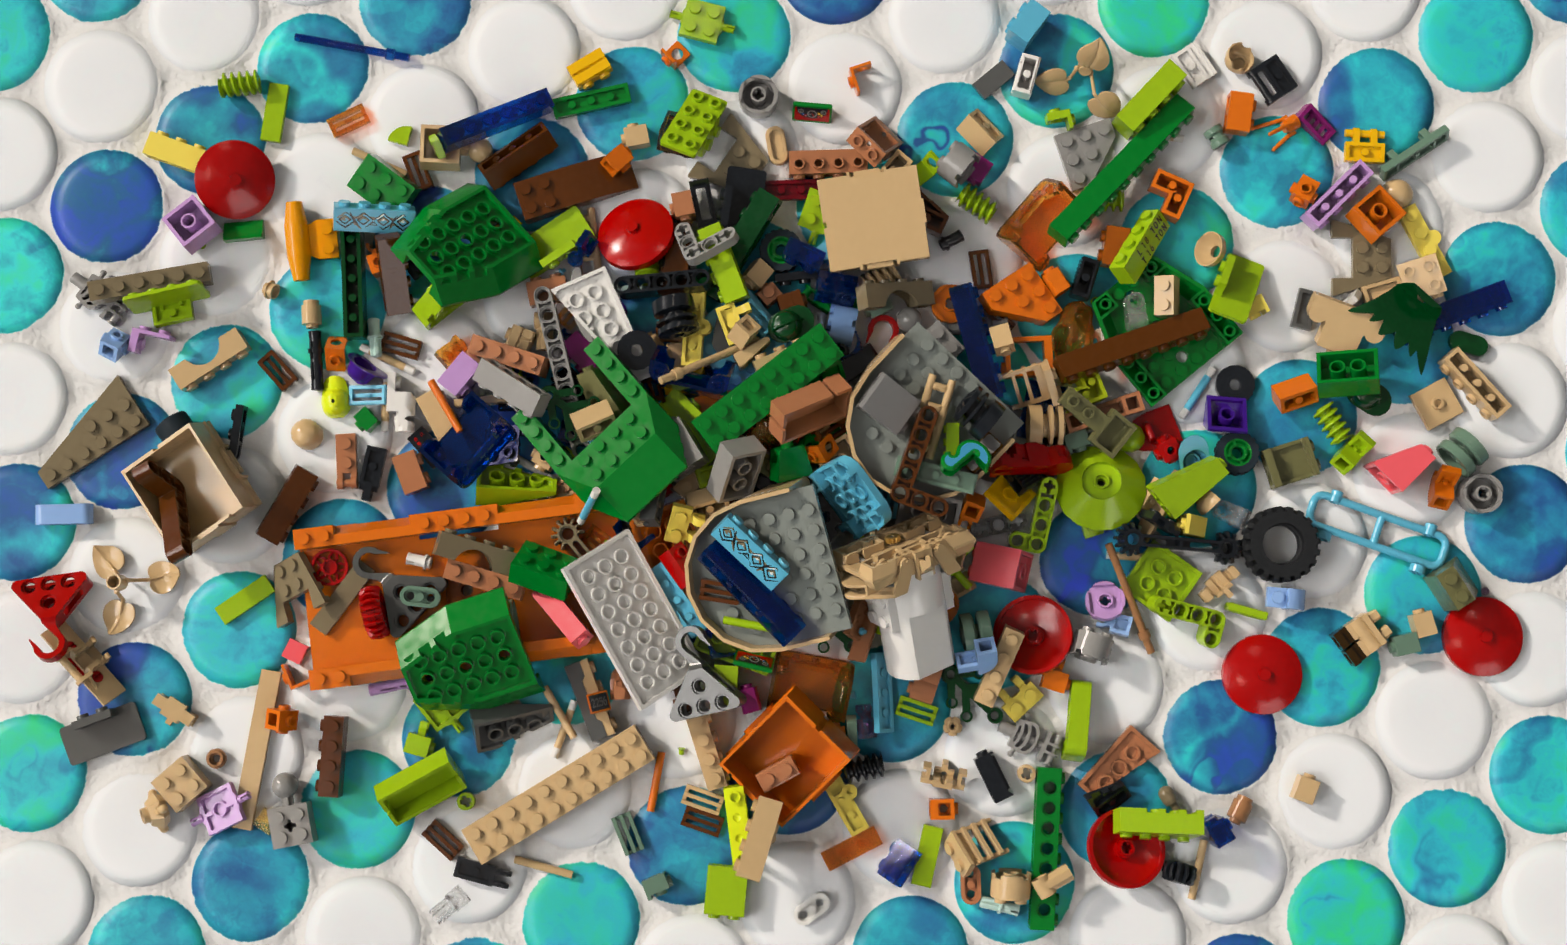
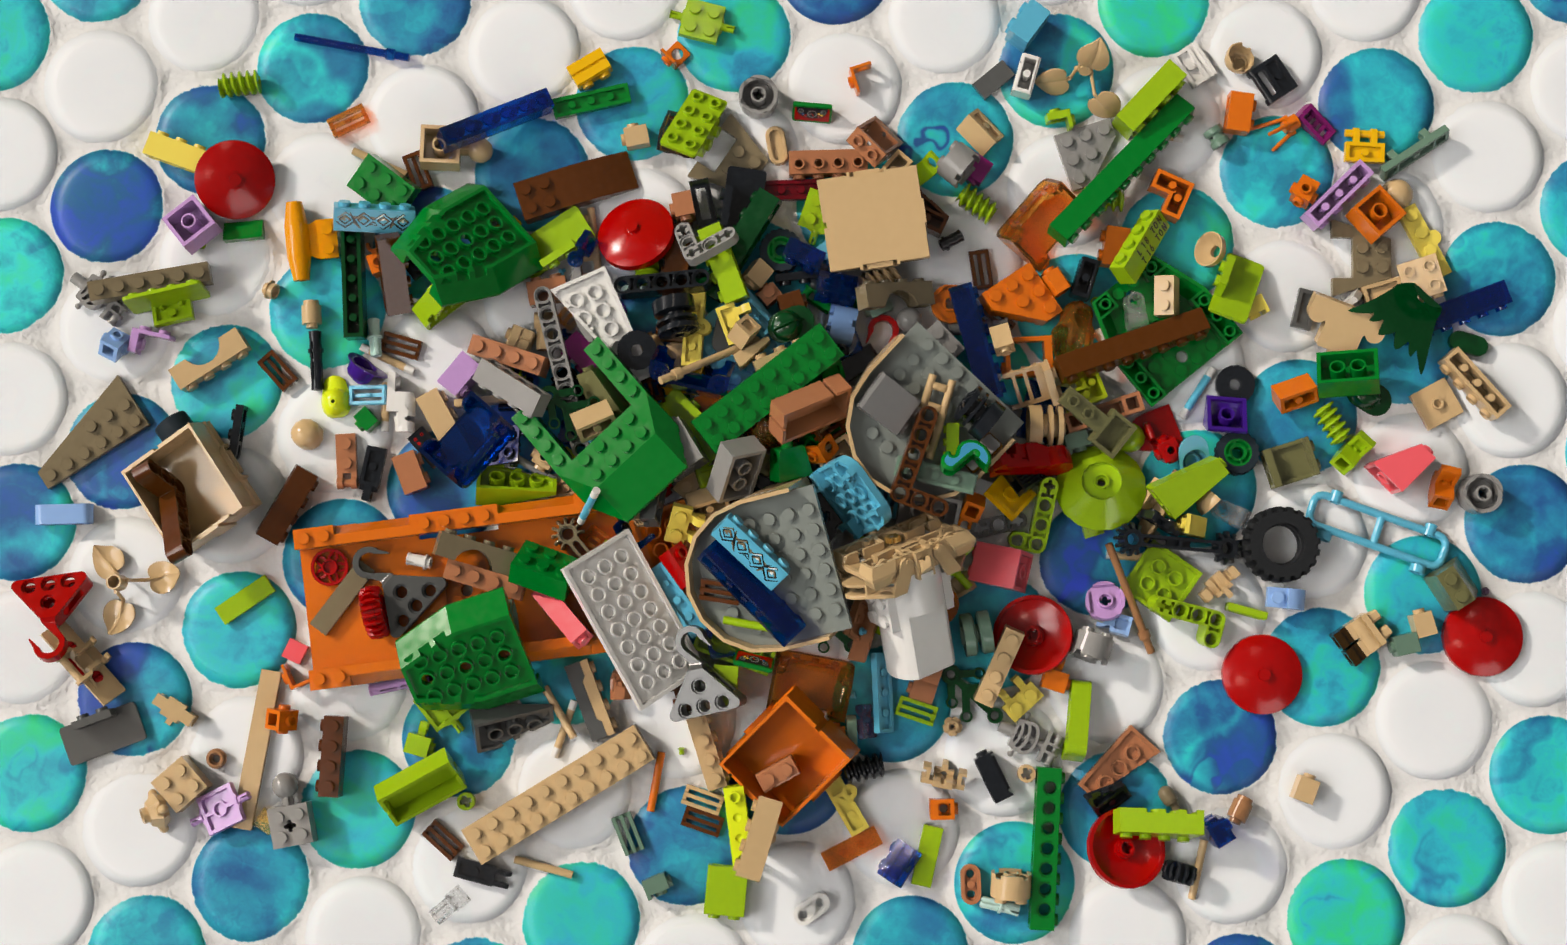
lime tile [260,82,290,144] -> none
dark tan wing [274,552,331,628] -> none
orange bracket [324,336,348,371] -> none
lime tile [388,126,413,147] -> none
sand green plate [400,585,441,608] -> none
lime tile [428,134,446,159] -> none
orange bar [428,379,464,433] -> none
clear orange bracket [434,335,468,369] -> none
reddish brown brick [477,121,559,191] -> none
slope [586,690,611,714] -> none
orange brick [600,143,634,177] -> none
magenta brick [739,683,763,714] -> none
tan plate [943,818,1010,878] -> none
light blue brick [954,636,998,675] -> none
tan piece [1031,864,1074,900] -> none
sand green wheel [1436,427,1489,478] -> none

